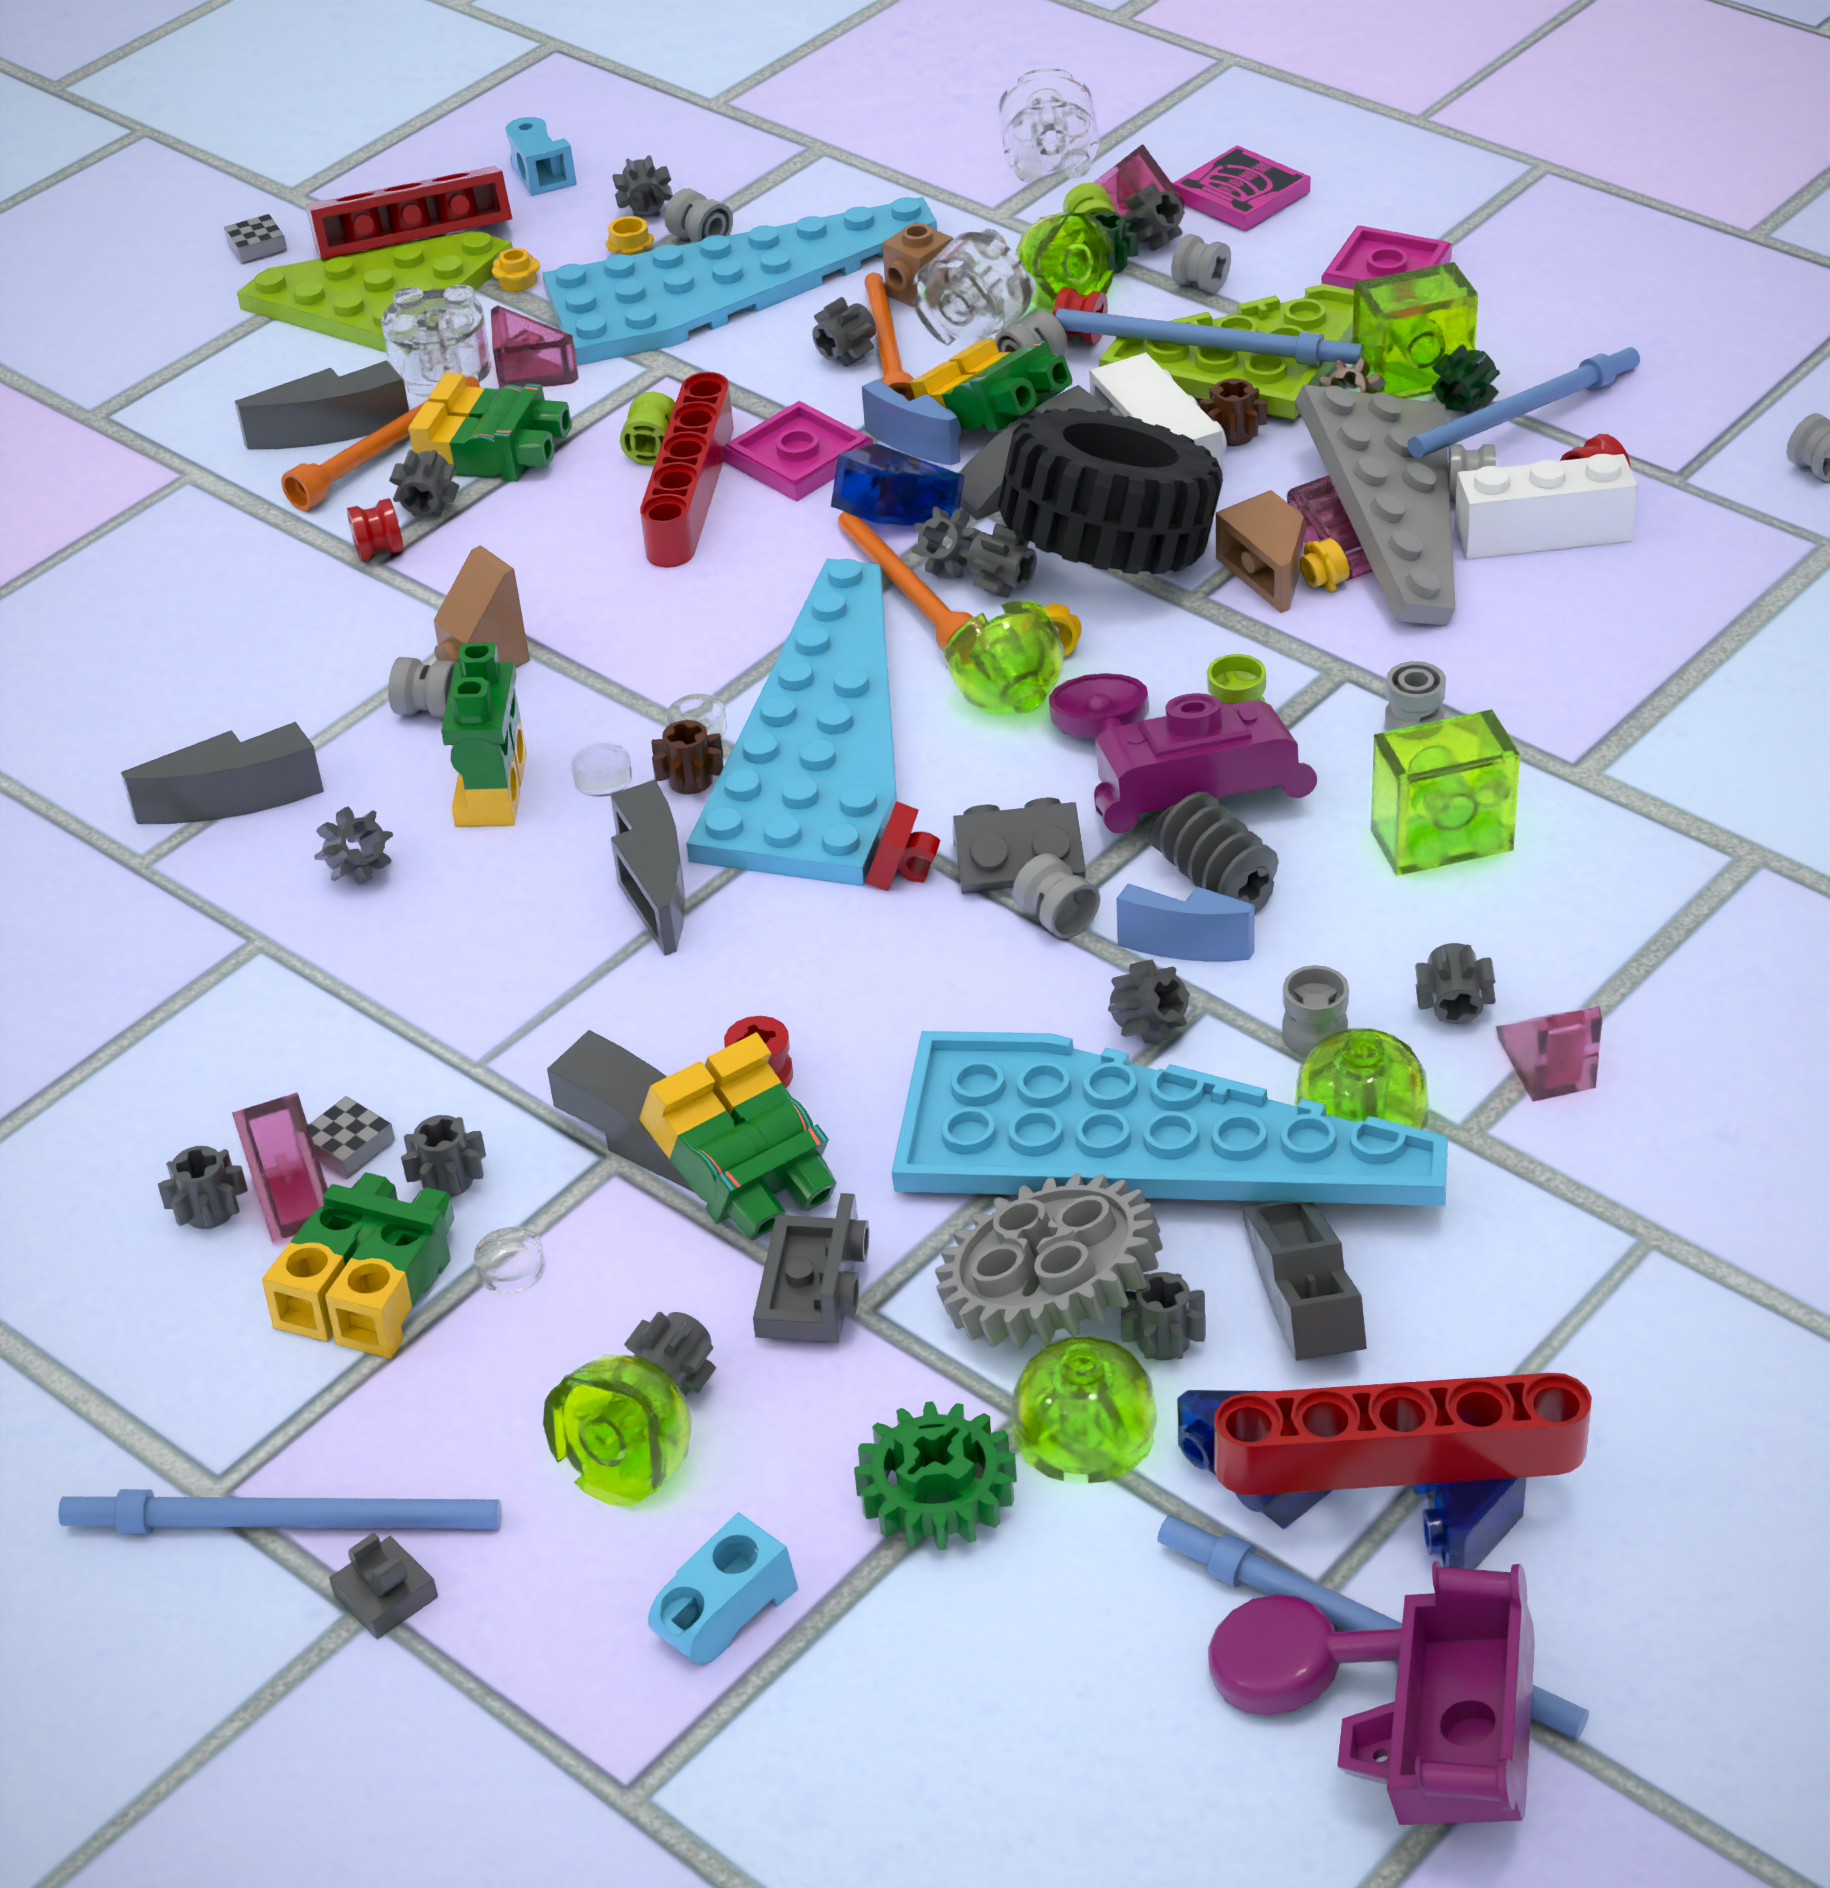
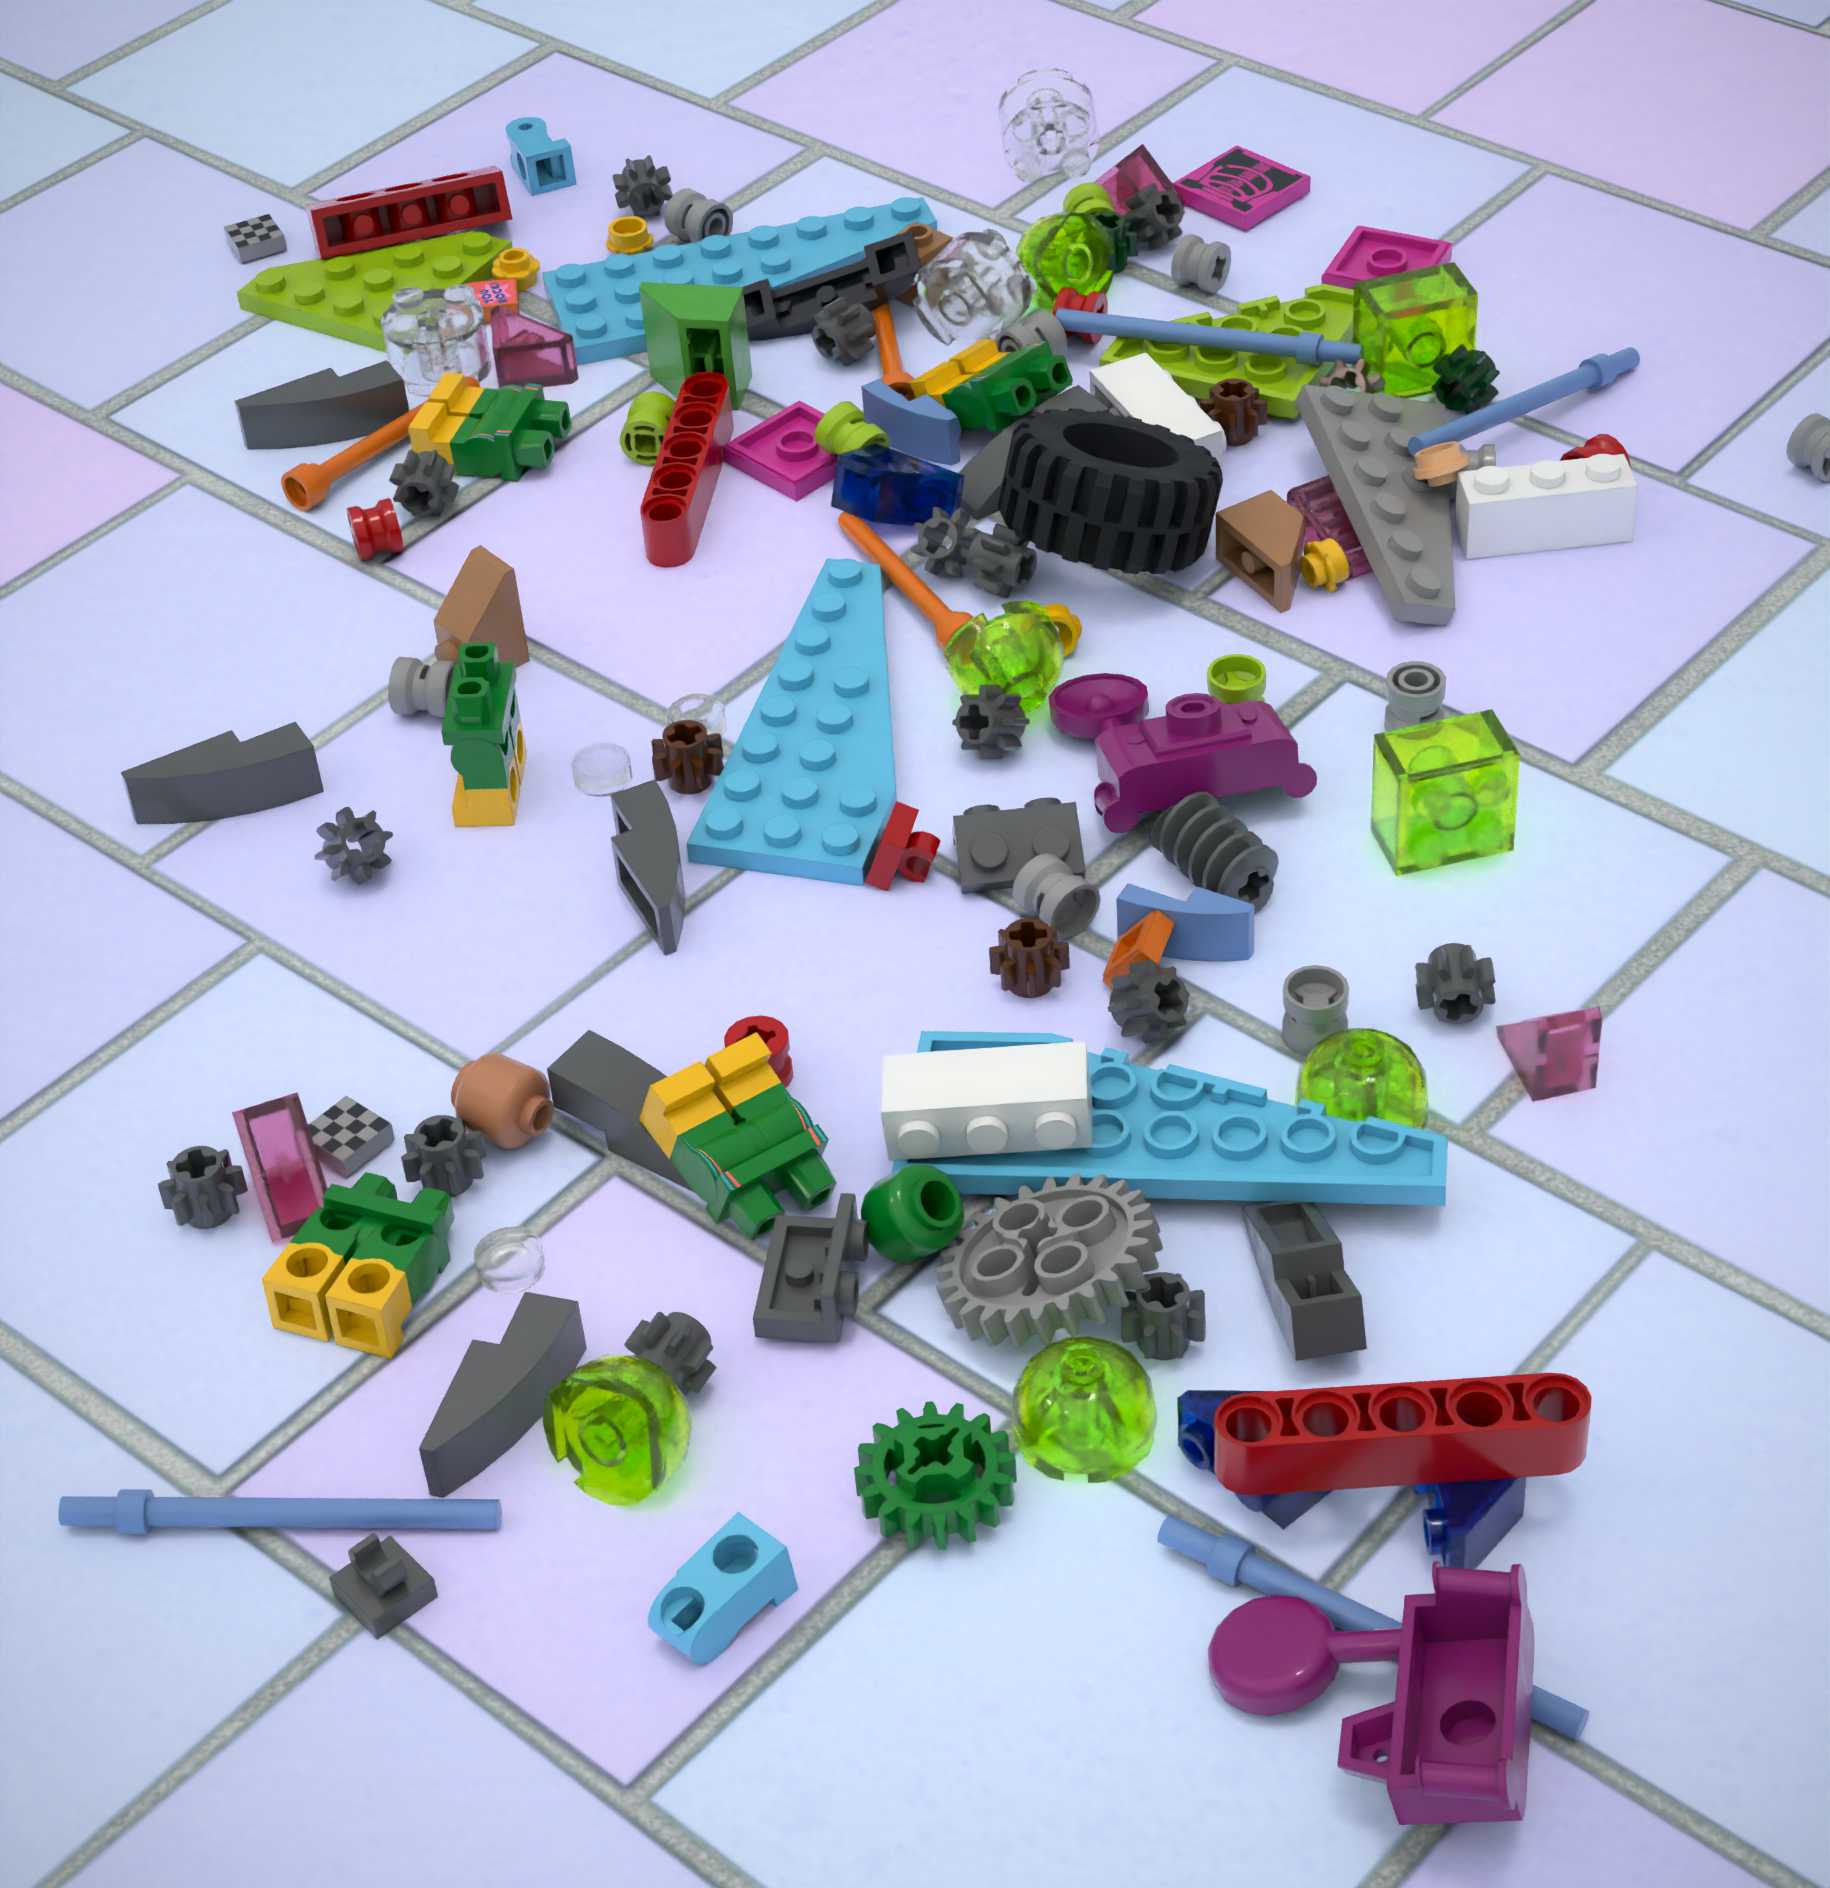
none -> dark grey slope [419,1292,587,1498]
none -> nougat head [451,1052,554,1149]
none -> tile [467,277,520,325]
none -> bright green slope [639,282,752,411]
none -> black slope [743,230,924,340]
none -> lime wheel [814,401,890,477]
none -> green head [860,1164,964,1263]
none -> white brick [880,1041,1093,1161]
none -> dark grey gear [952,685,1030,759]
none -> reddish brown gear [989,918,1070,998]
none -> orange tile [1102,910,1174,989]
none -> light nougat plate [1413,441,1469,487]

